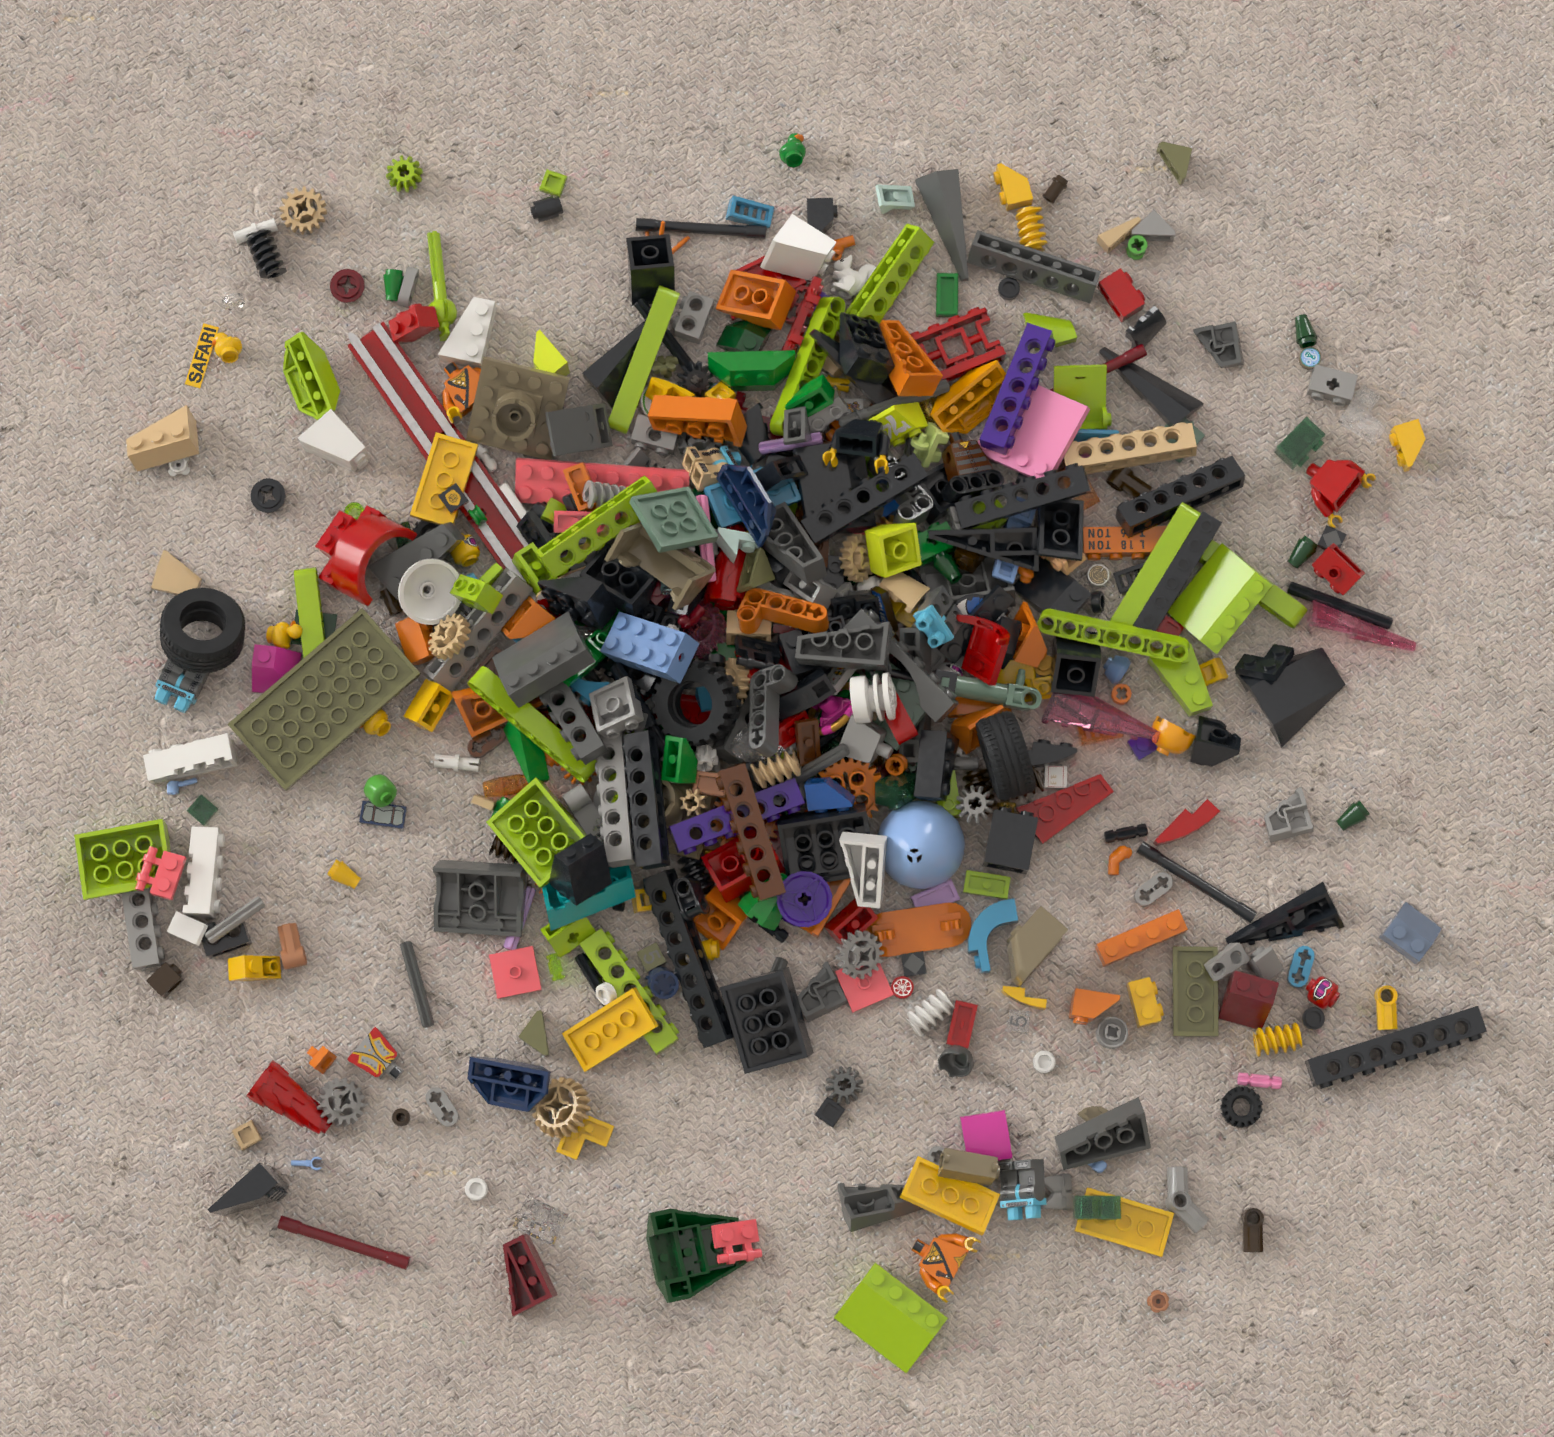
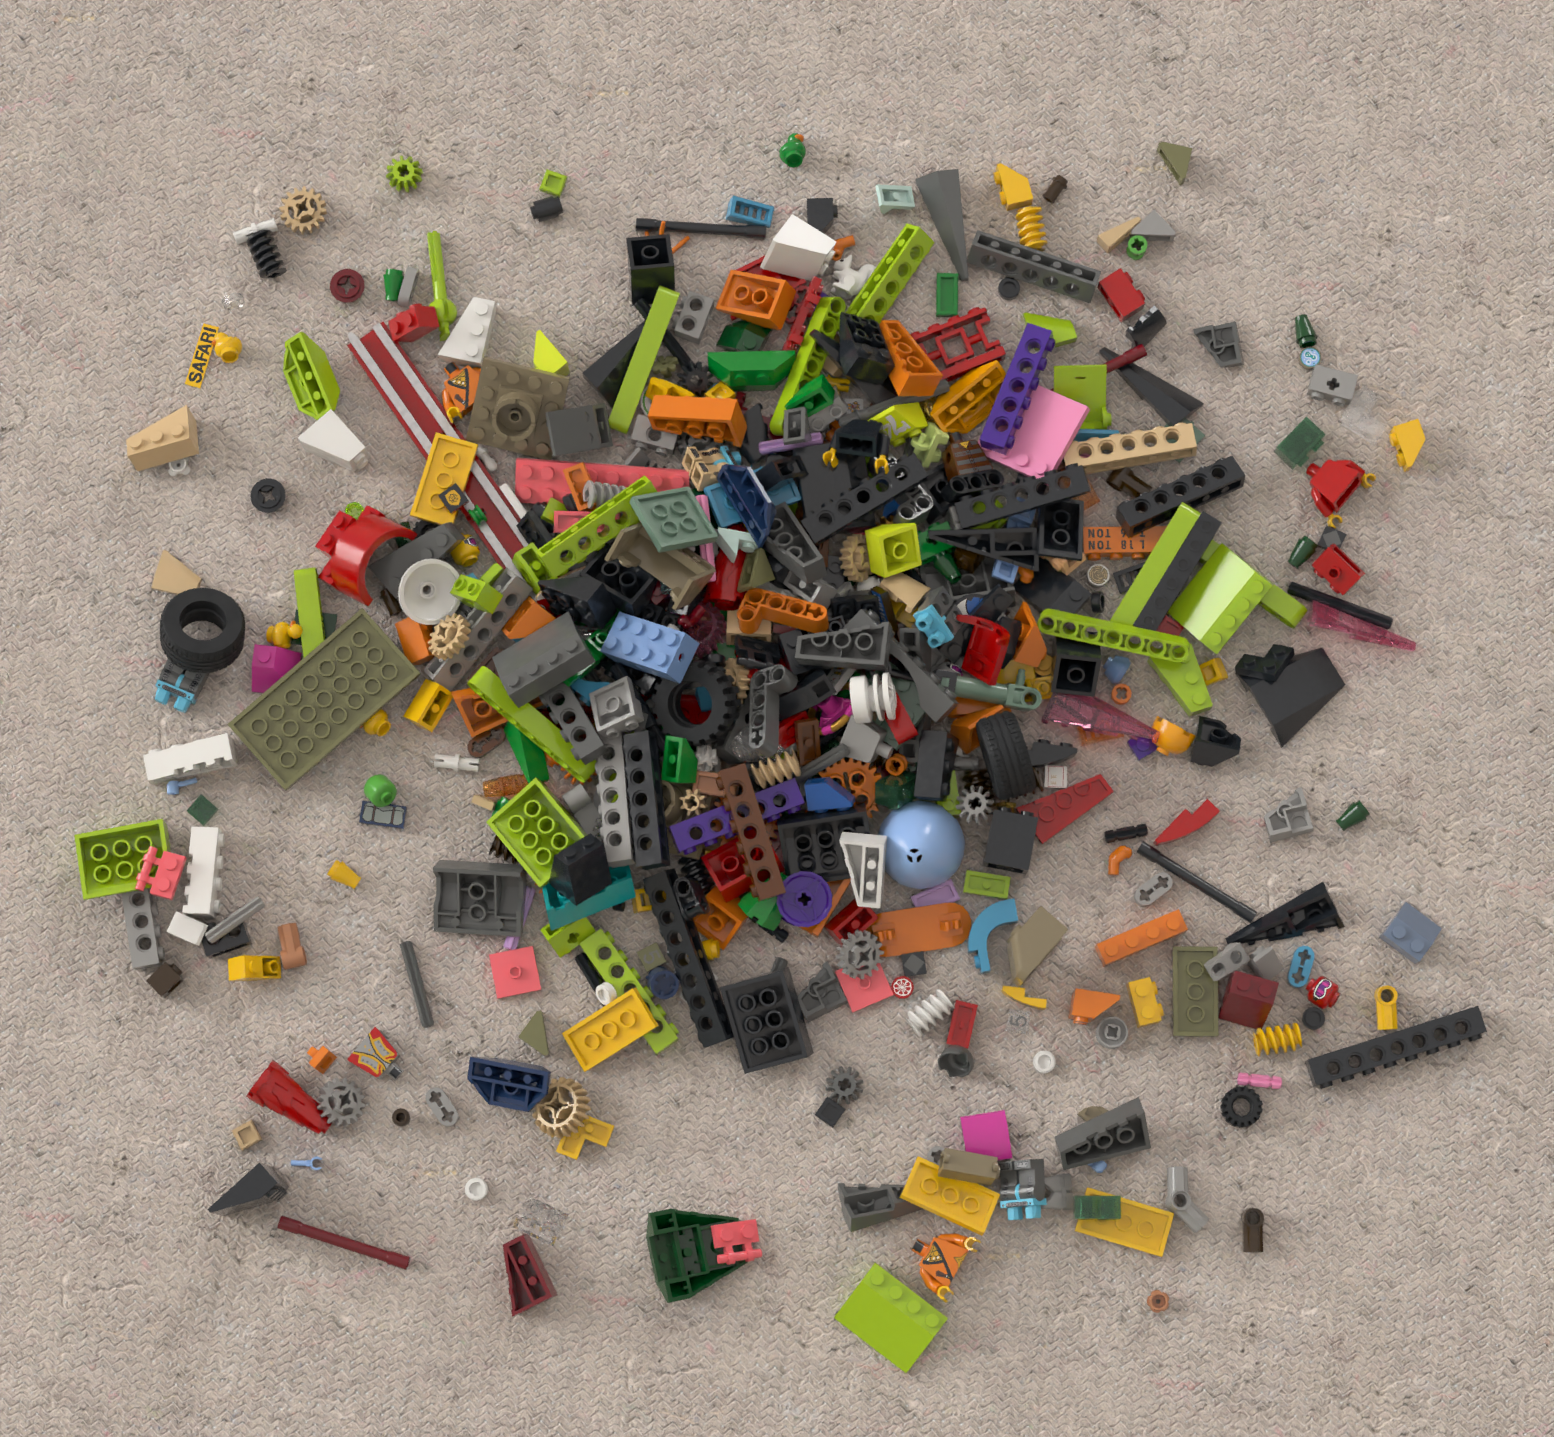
clear neon green piece [546,953,564,981] -> none

